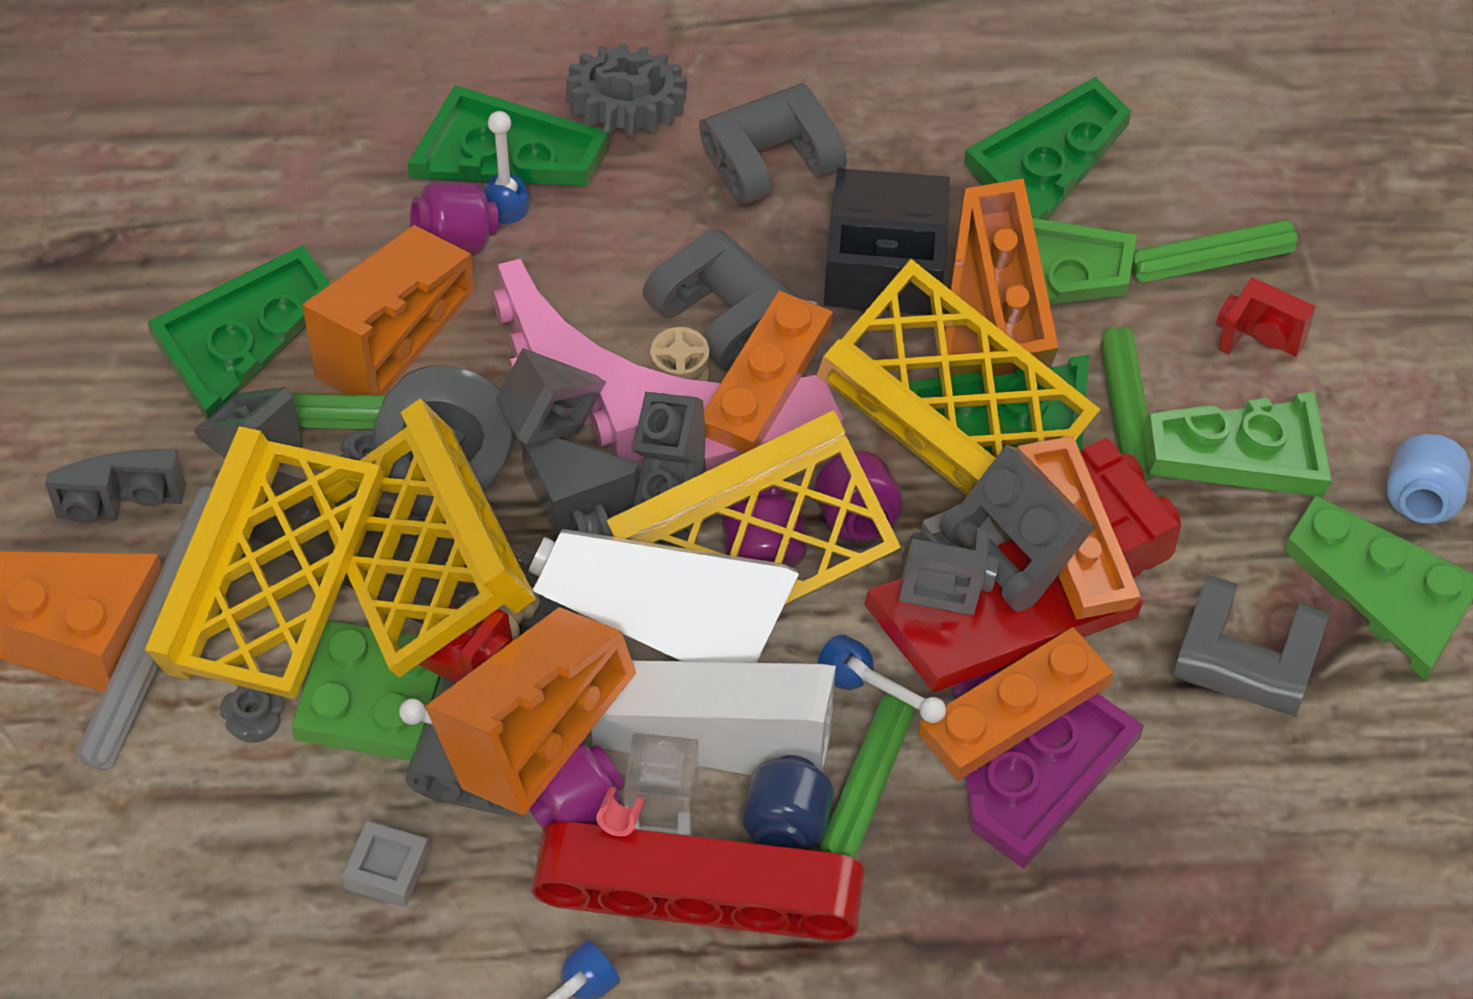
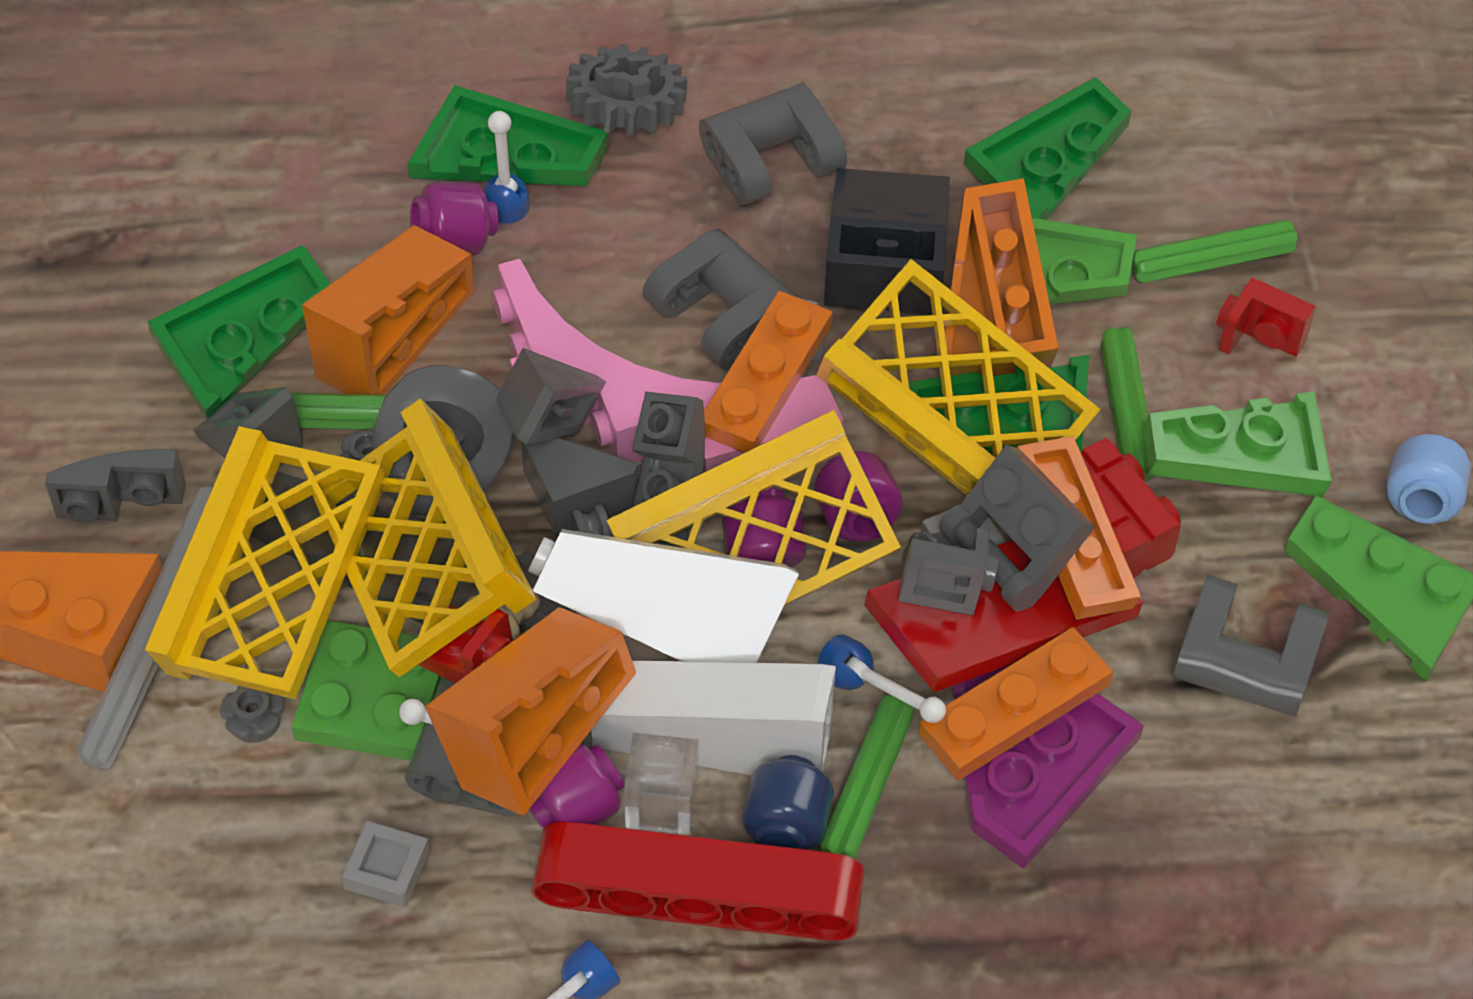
coral hand [597,787,645,836] -> none
tan wheel [650,327,709,382] -> none

